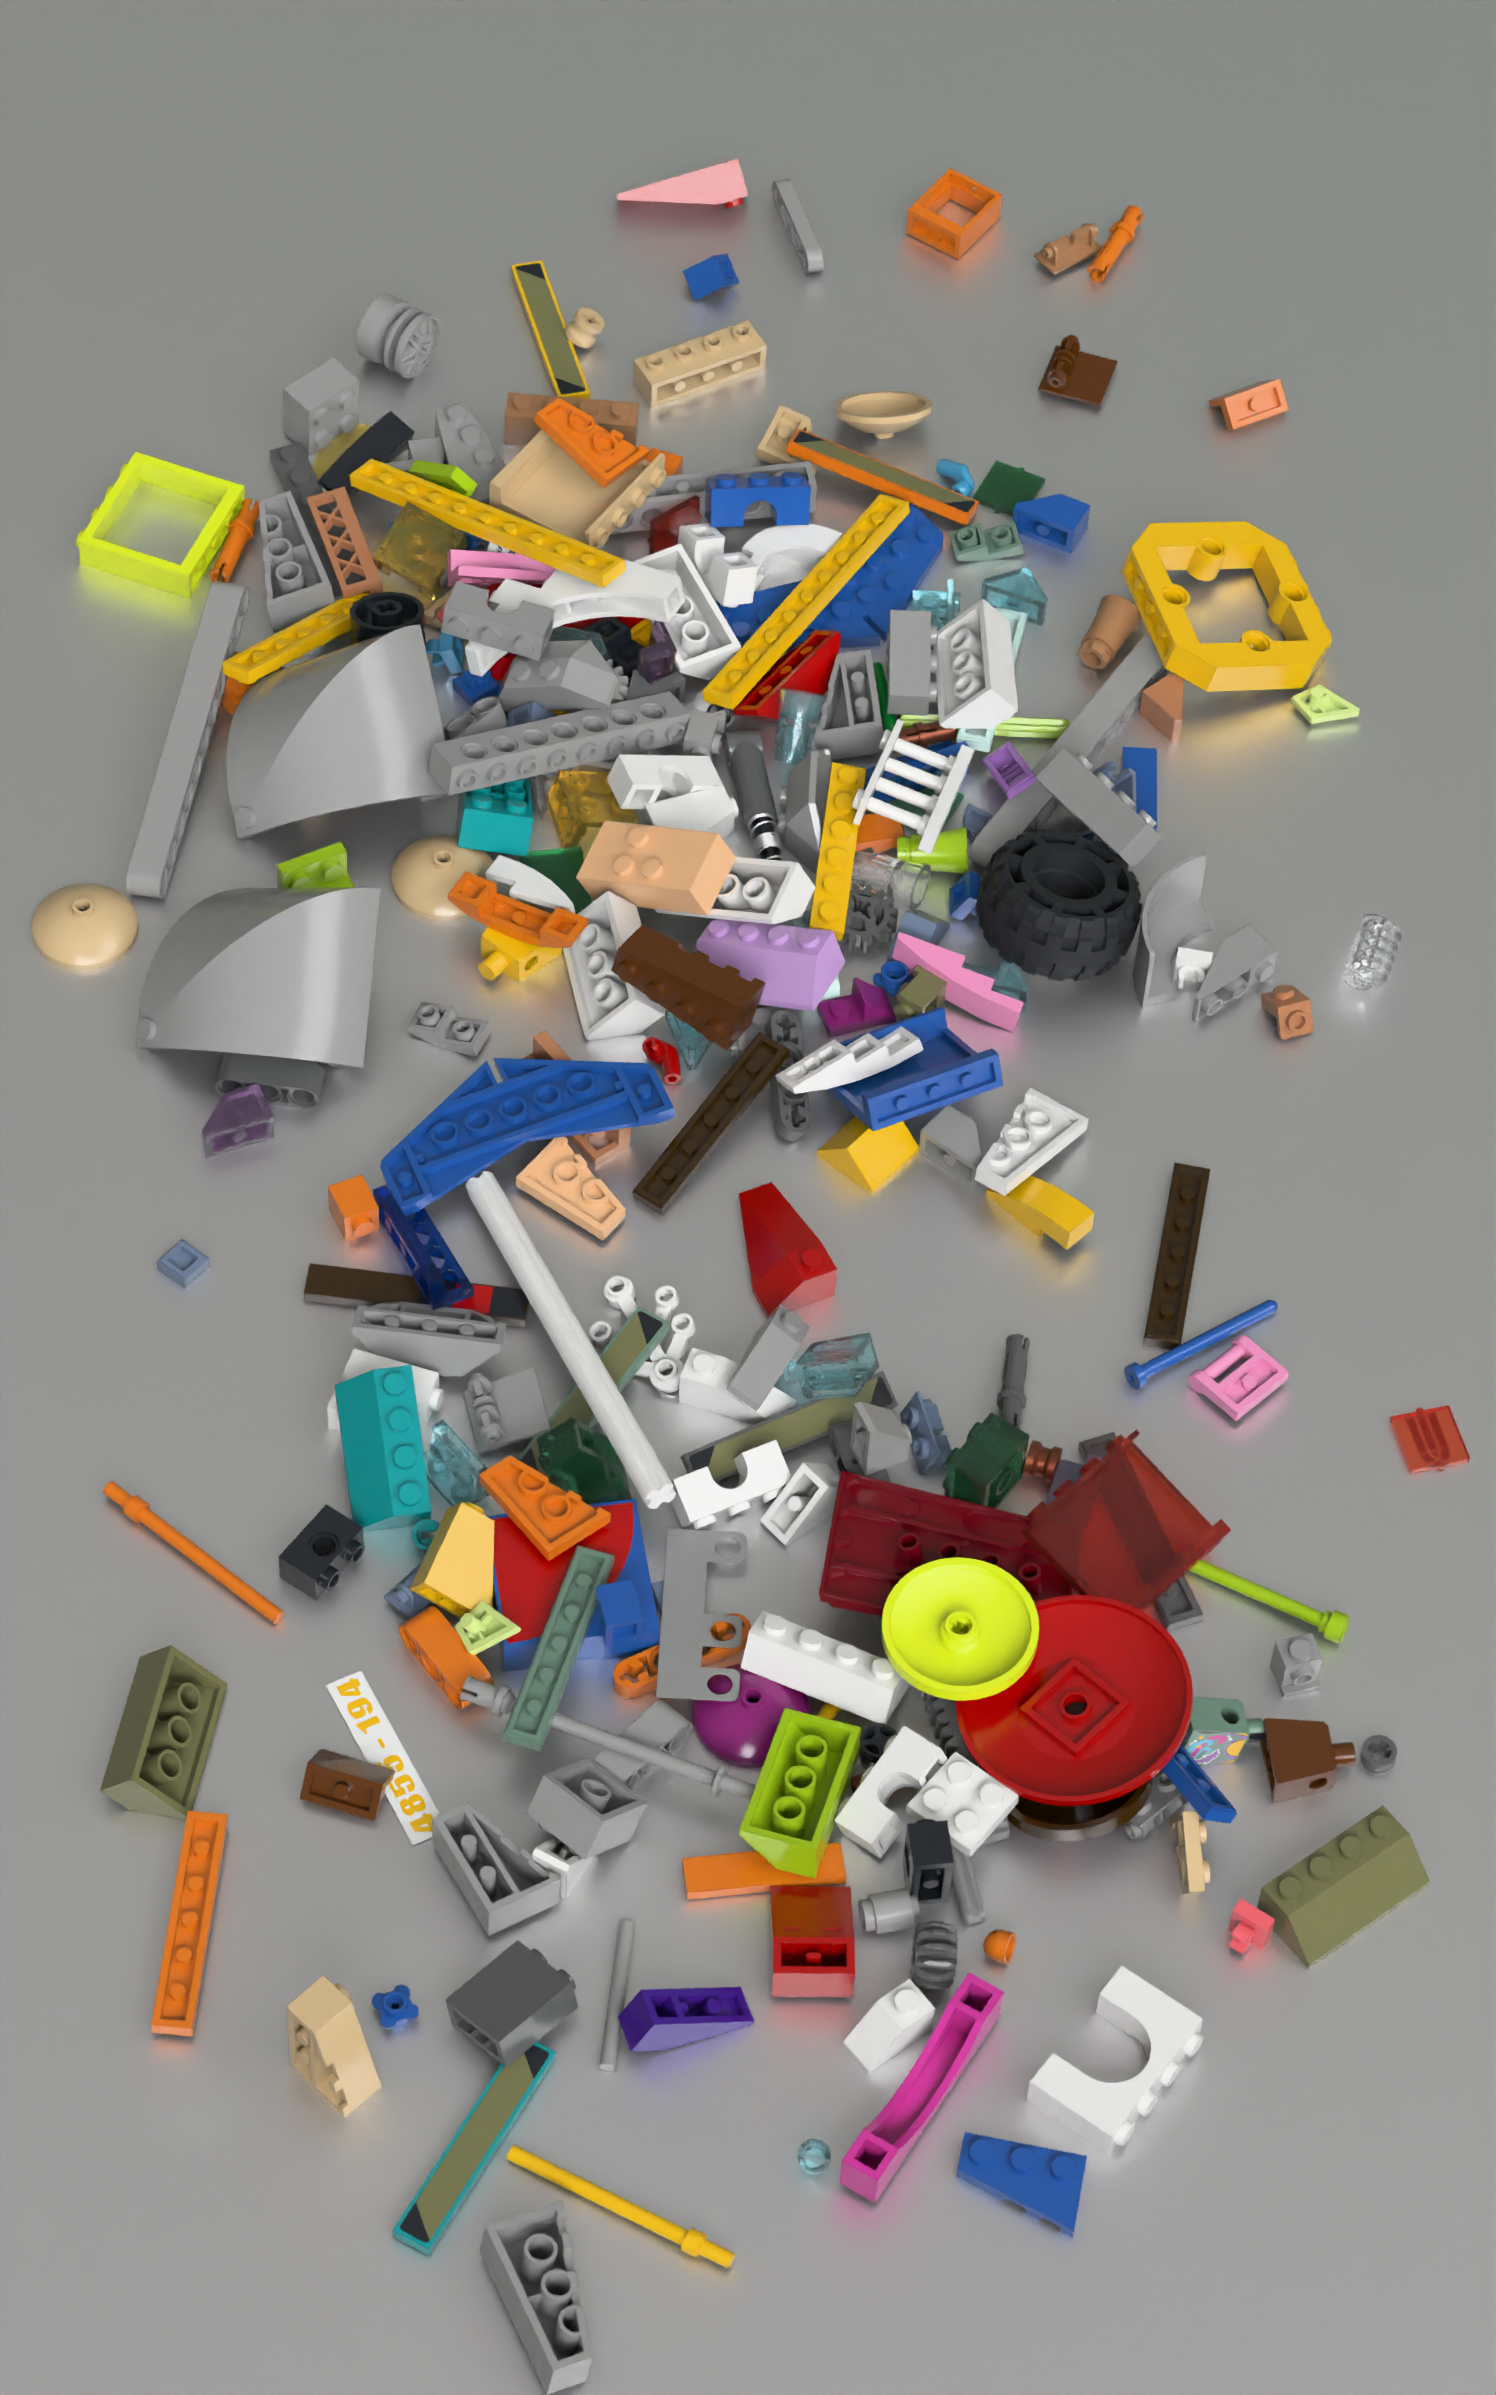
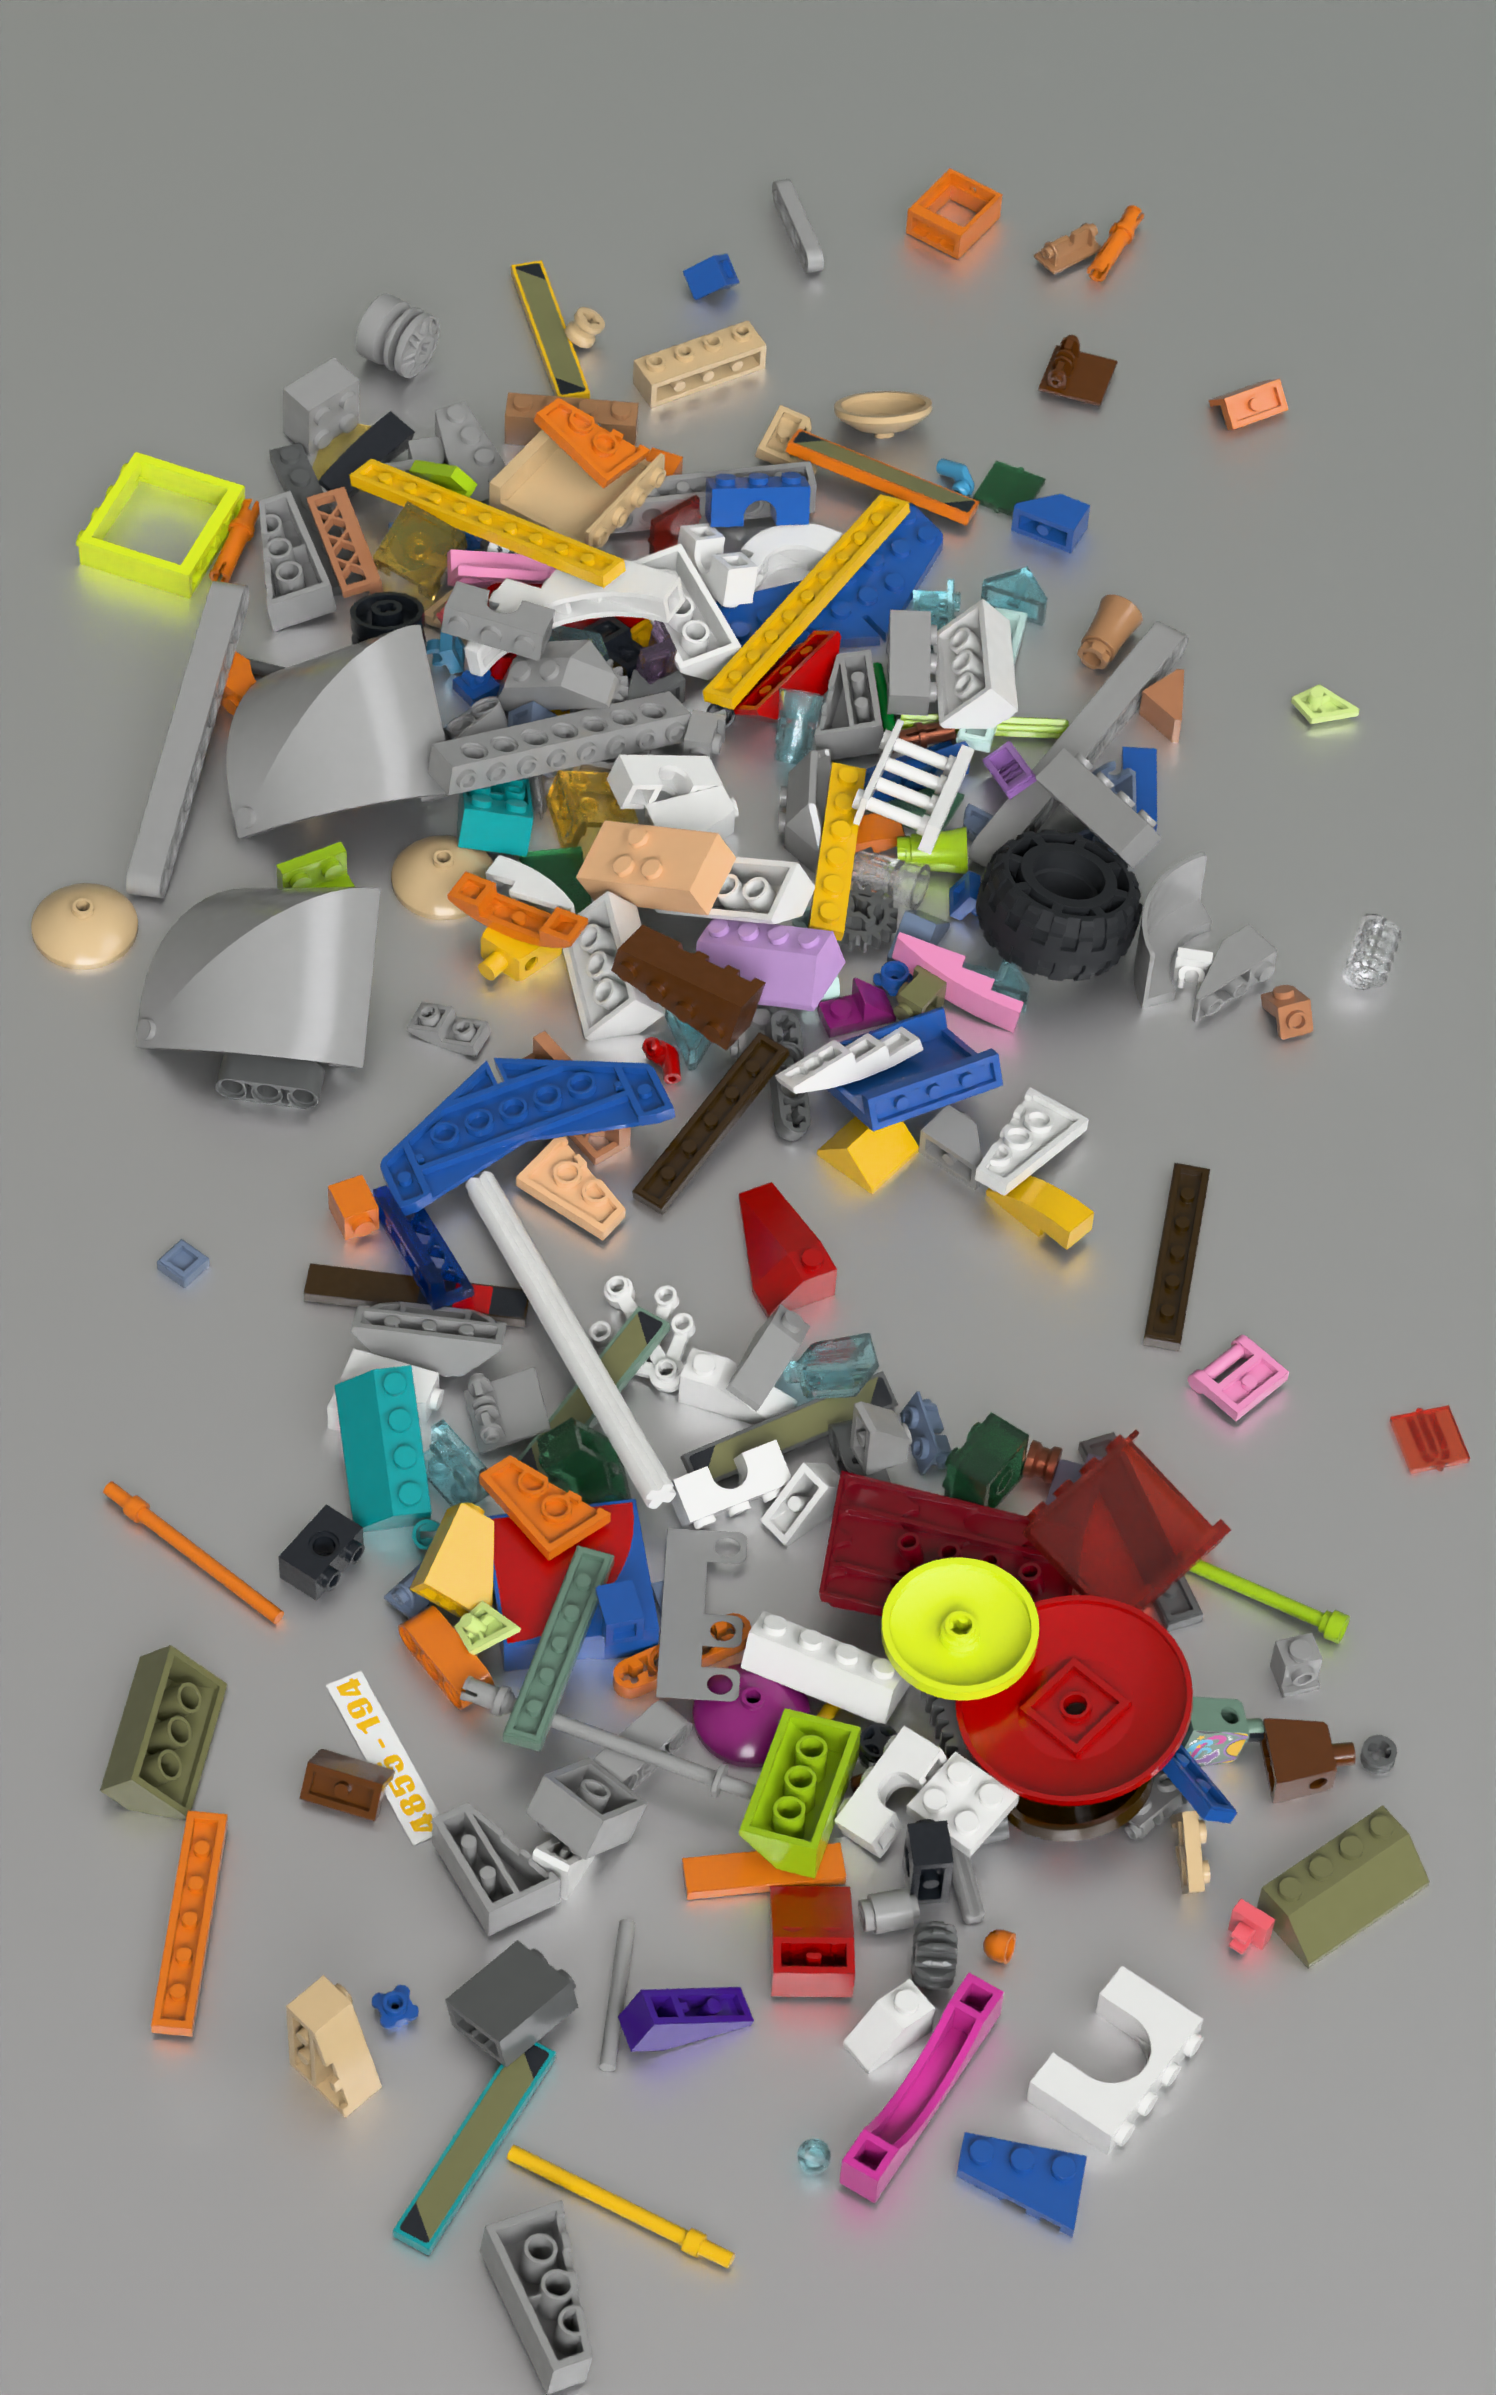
clear purple slope [202,1083,274,1158] -> none
yellow plate [222,592,370,684] -> none
wedge [616,158,748,209] -> none
dark grey piece [723,728,785,861] -> none
sand green slope [949,521,1024,561] -> none
dark grey pin [996,1334,1030,1438] -> none
yellow panel [1121,521,1332,692] -> none
blue bar [1124,1300,1278,1390] -> none

